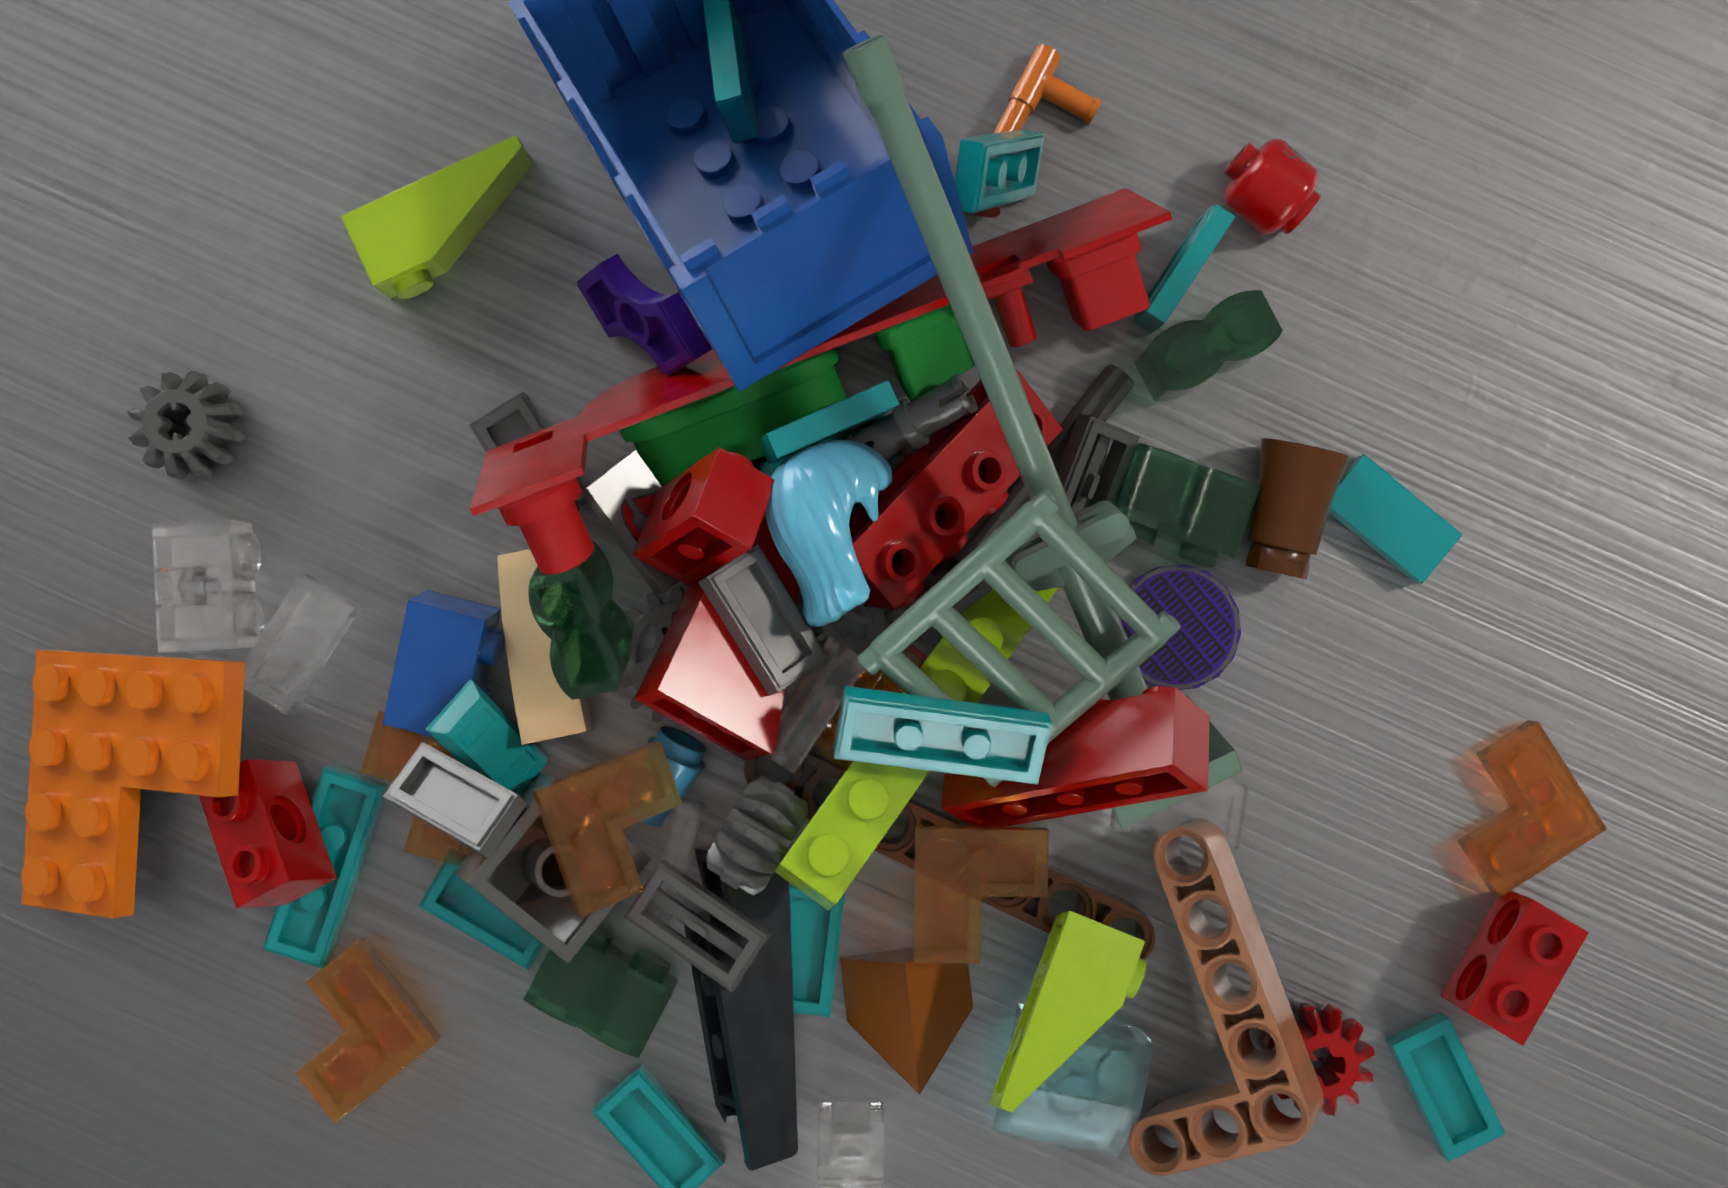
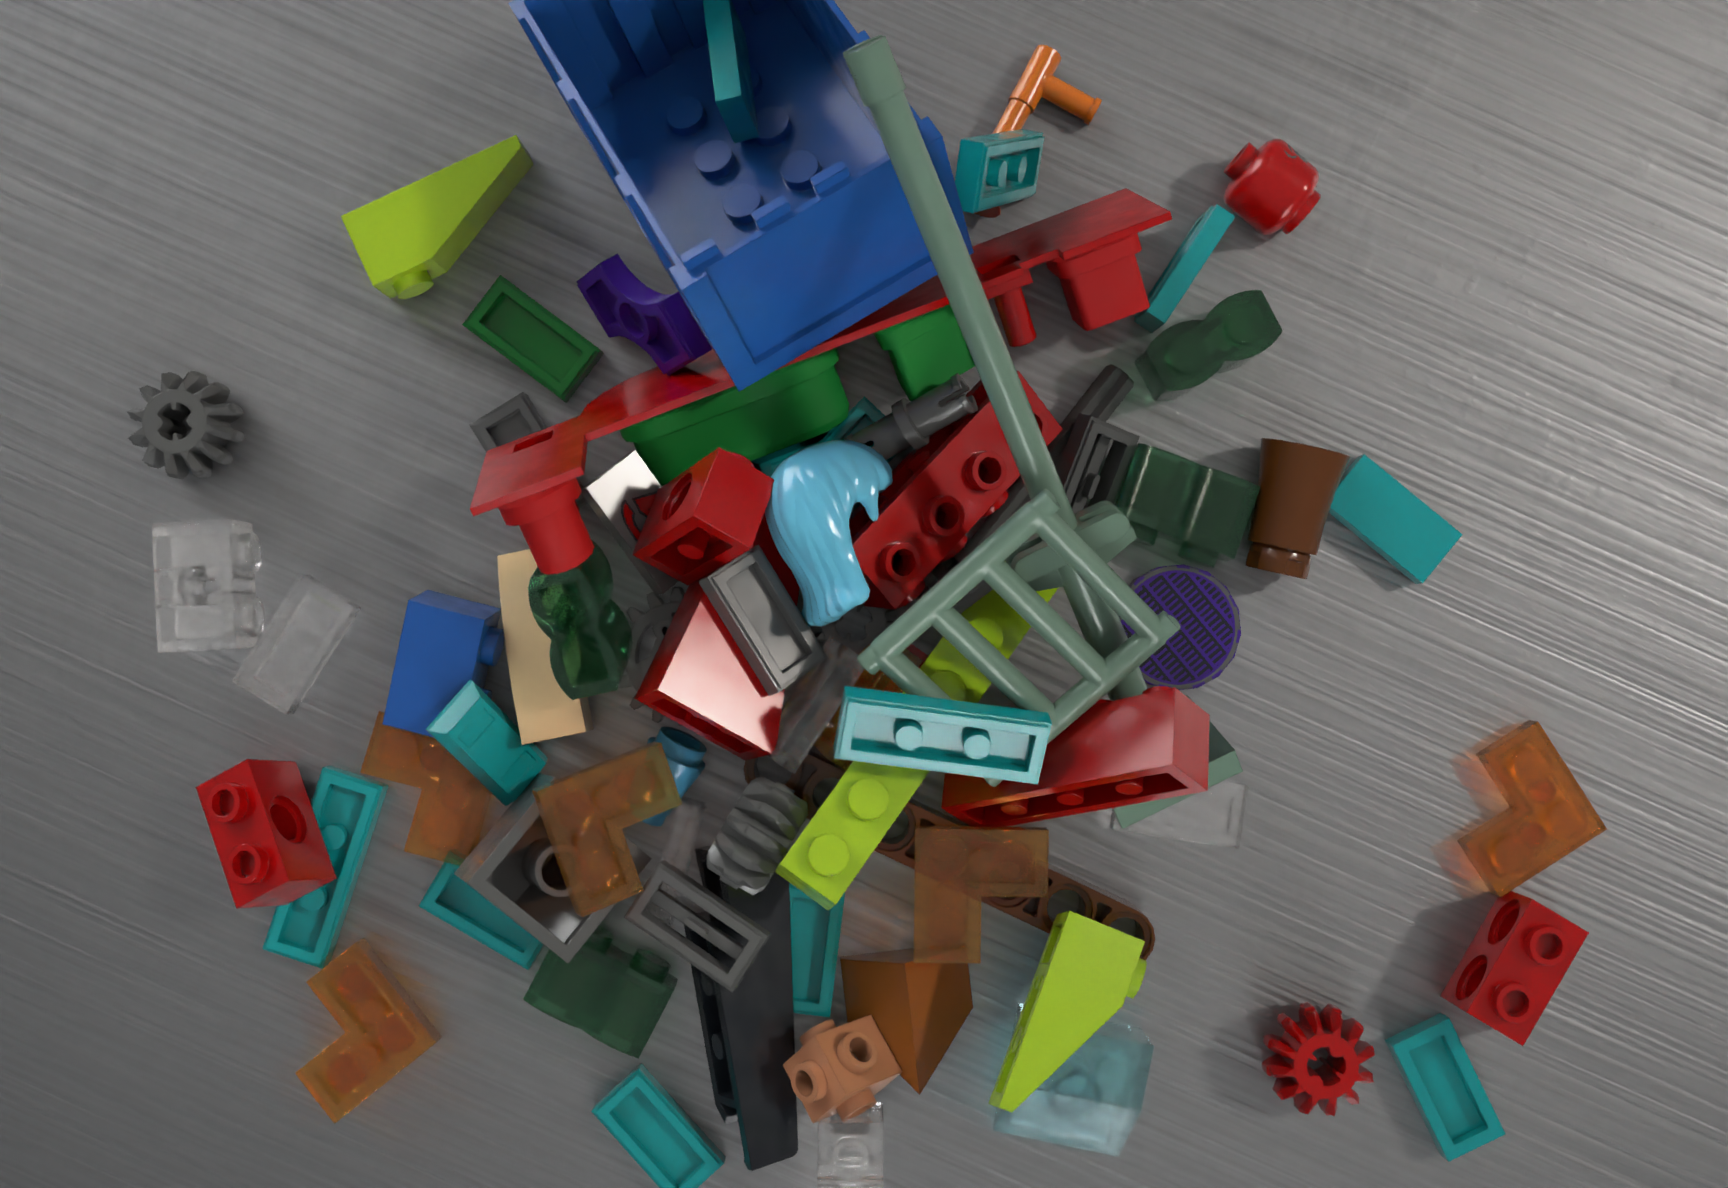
orange plate [21,650,246,918] -> none
tile [383,742,527,860] -> none
teal tile [759,380,900,465] -> none
nougat beam [1128,818,1324,1176] -> none
none -> green tile [462,275,604,403]
none -> nougat brick [783,1015,902,1124]

